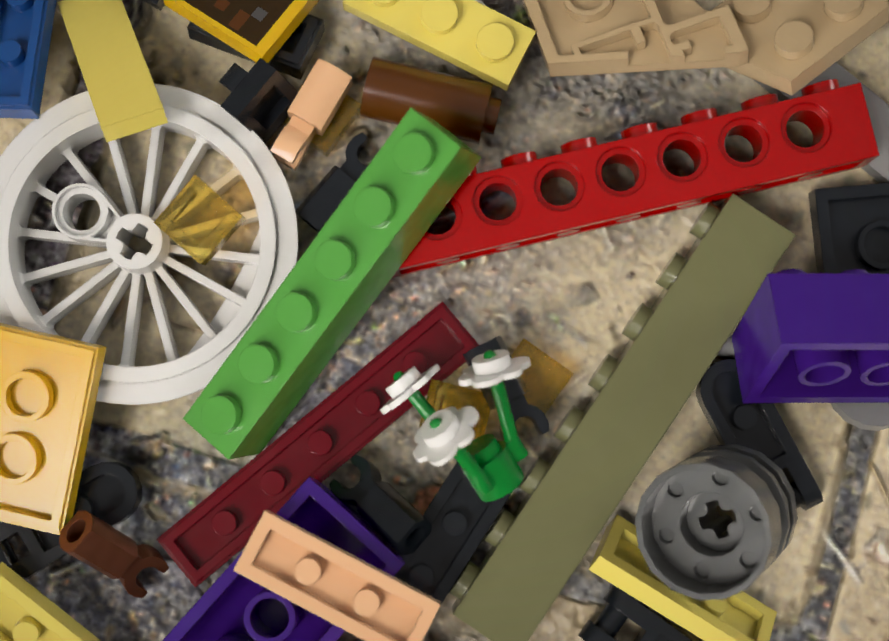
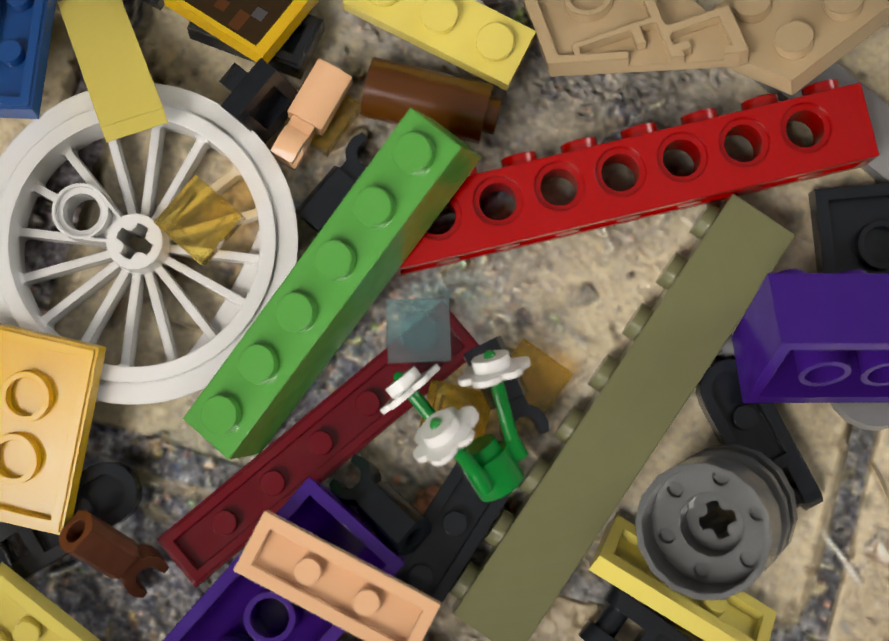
none -> clear light blue plate [386,298,451,364]

